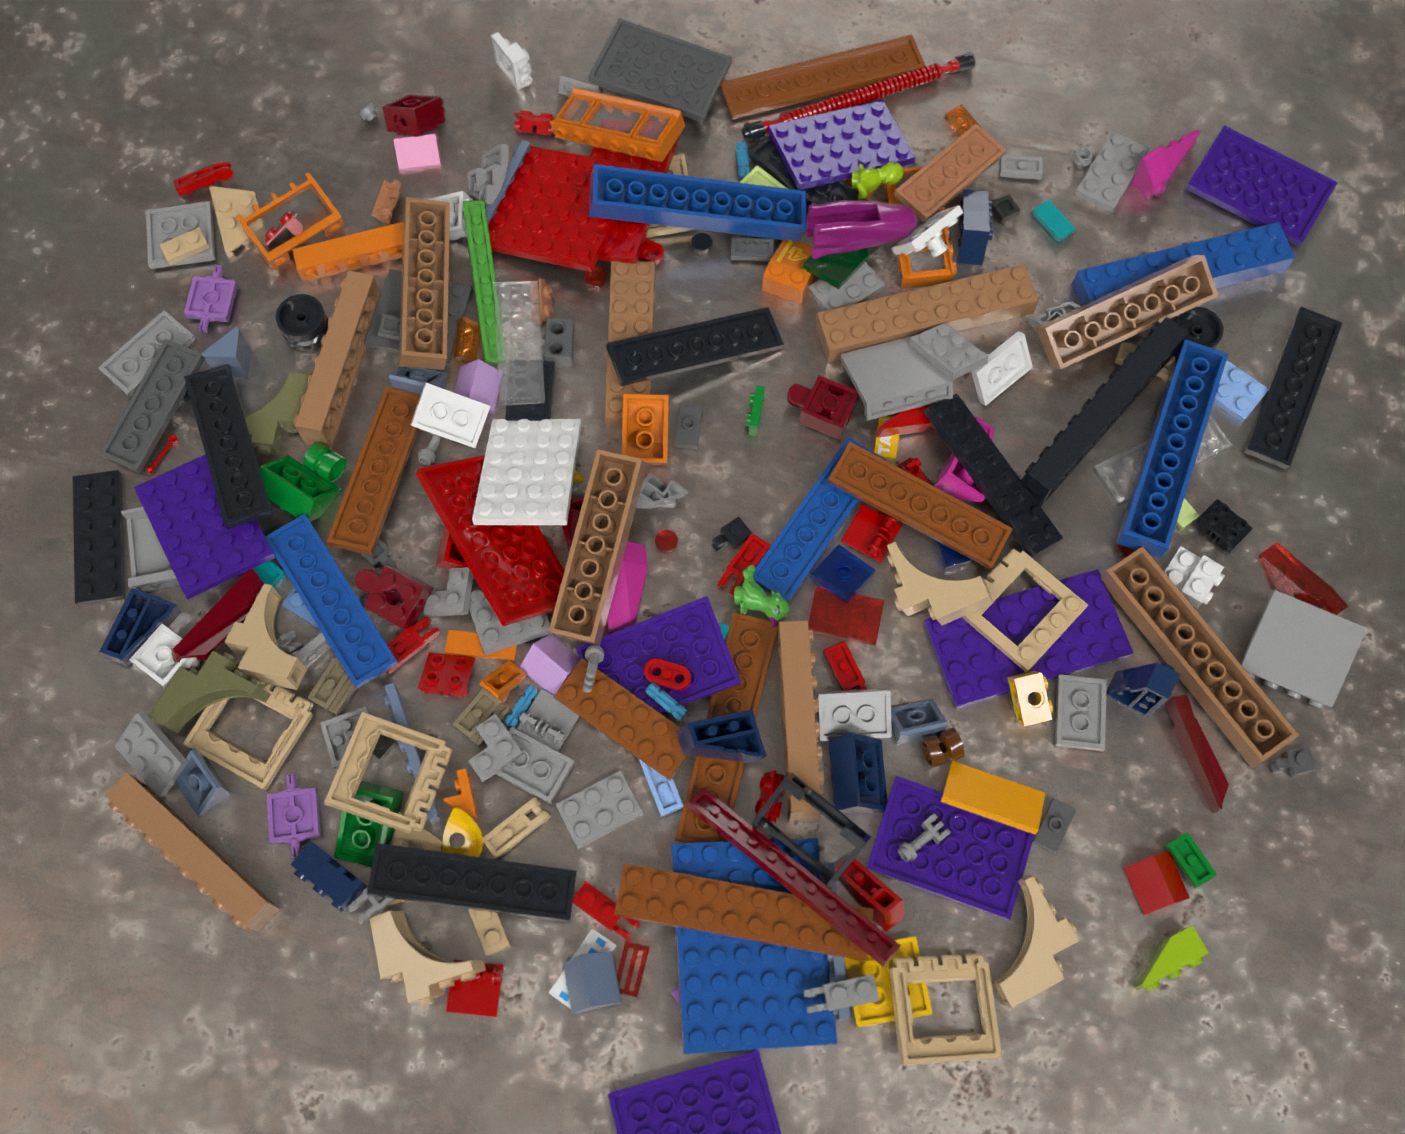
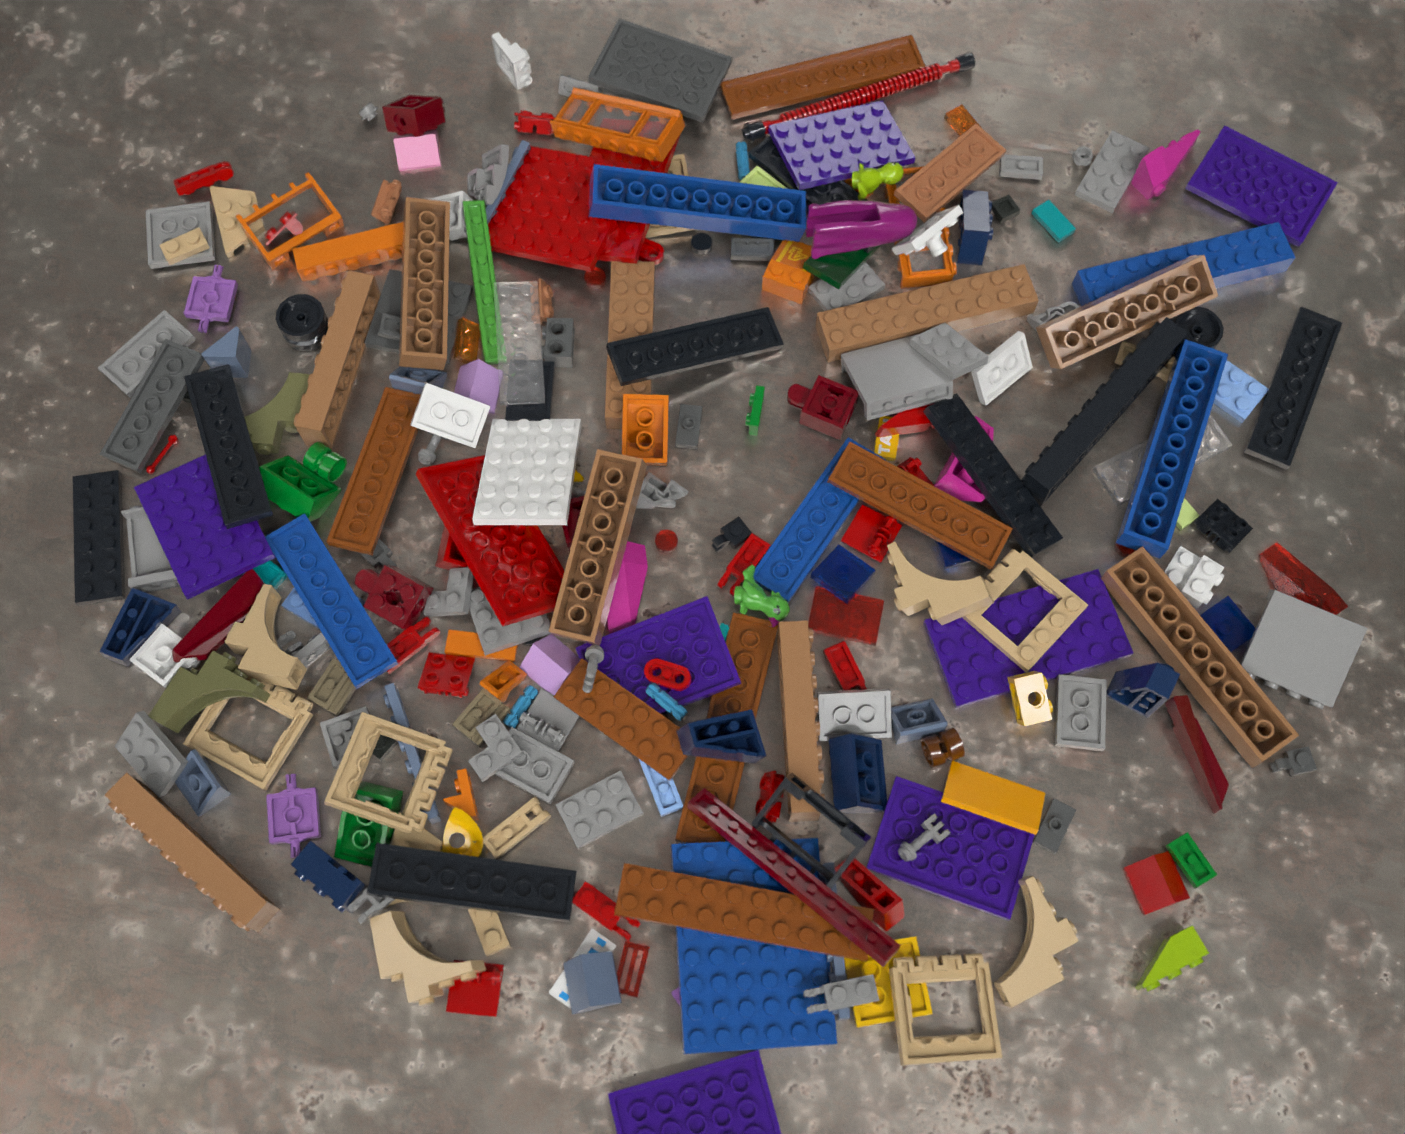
none -> clear blue plate [1200,596,1256,652]

